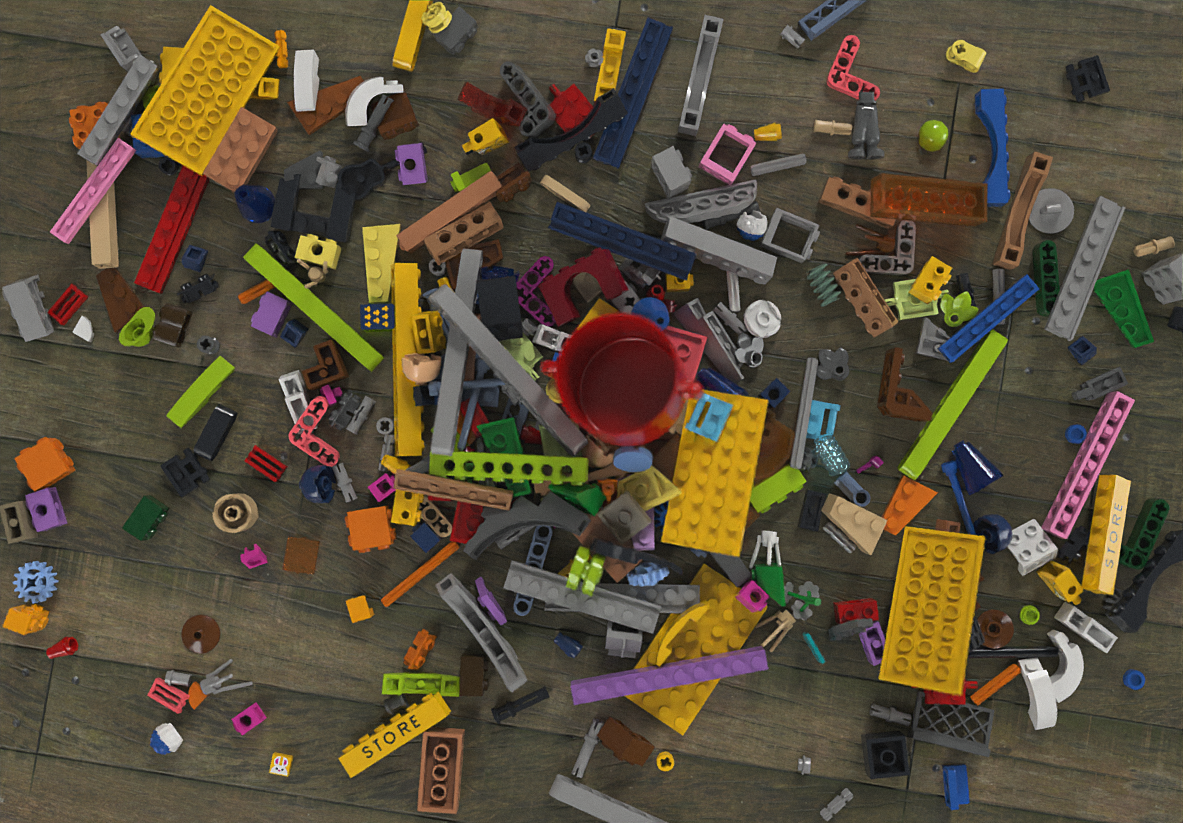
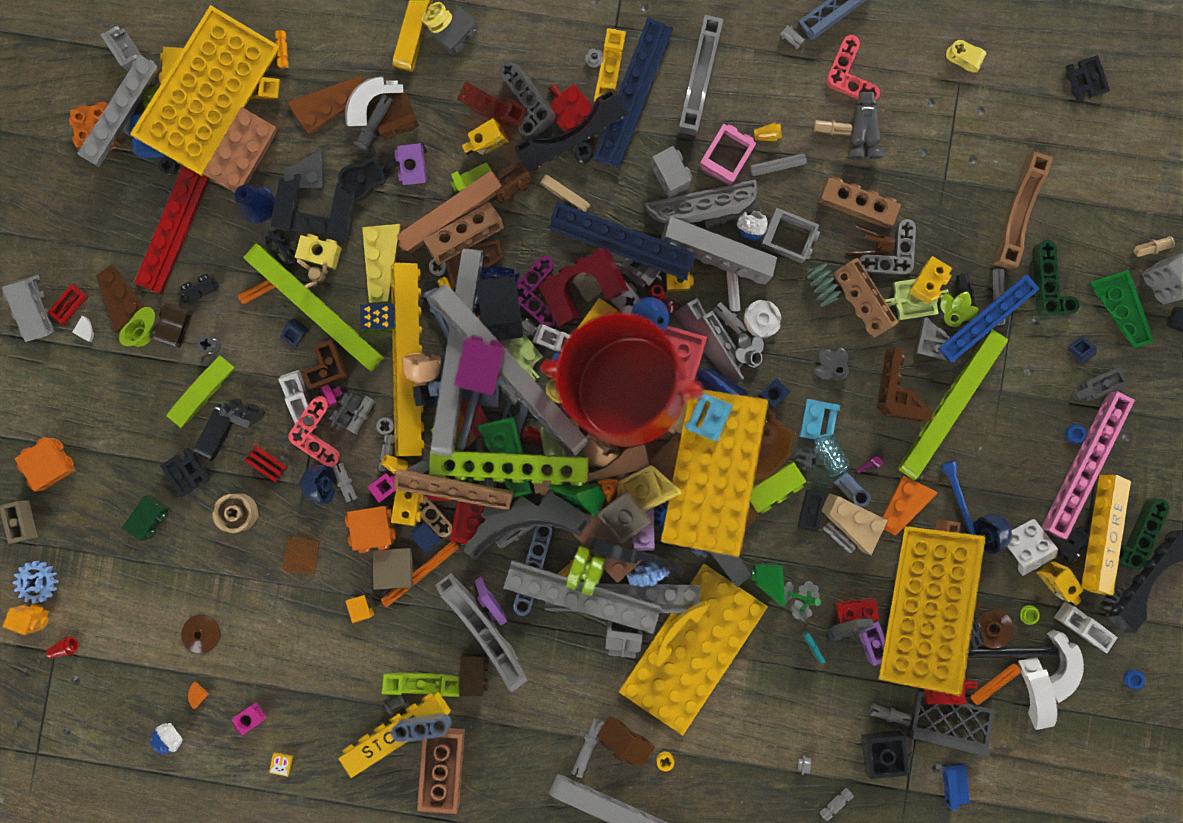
medium lavender brick [25,487,67,532] -> none
bright pink plate [50,138,137,245] -> none
tan brick [86,160,119,269] -> none
coral tile [147,677,190,714] -> none
light grey pin [165,670,192,687] -> none
dark blue slope [181,245,208,272] -> none
light grey plant [200,659,253,695] -> none
dark pink tile [240,544,267,569] -> none
medium lavender brick [251,292,293,338] -> none
white slope [294,50,319,112] -> none
light grey bracket [315,156,342,188] -> none
orange hinge [403,629,437,670] -> none
yellow brick [411,311,446,354] -> none
black pin [491,686,550,725] -> none
dark blue cone [553,632,583,659] -> none
medium lavender brick [571,646,768,705] -> none
medium blue tile [613,446,652,472] -> none
dark pink brick [735,580,769,613] -> none
white plant [749,531,781,569] -> none
tan plant [755,610,796,652] -> none
light grey axle [790,358,818,469] -> none
clear orange brick [870,173,987,227] -> none
lime hair [919,120,948,152] -> none
clear blue cone [952,440,1004,495] -> none
blue arch [975,89,1010,207] -> none
light grey shield [1029,188,1074,234] -> none
light grey plate [1044,196,1125,341] -> none
none -> black plate [219,398,265,428]
none -> dark tan tile [373,548,413,590]
none -> sand blue beam [391,713,452,742]
none -> magenta brick [454,334,507,395]

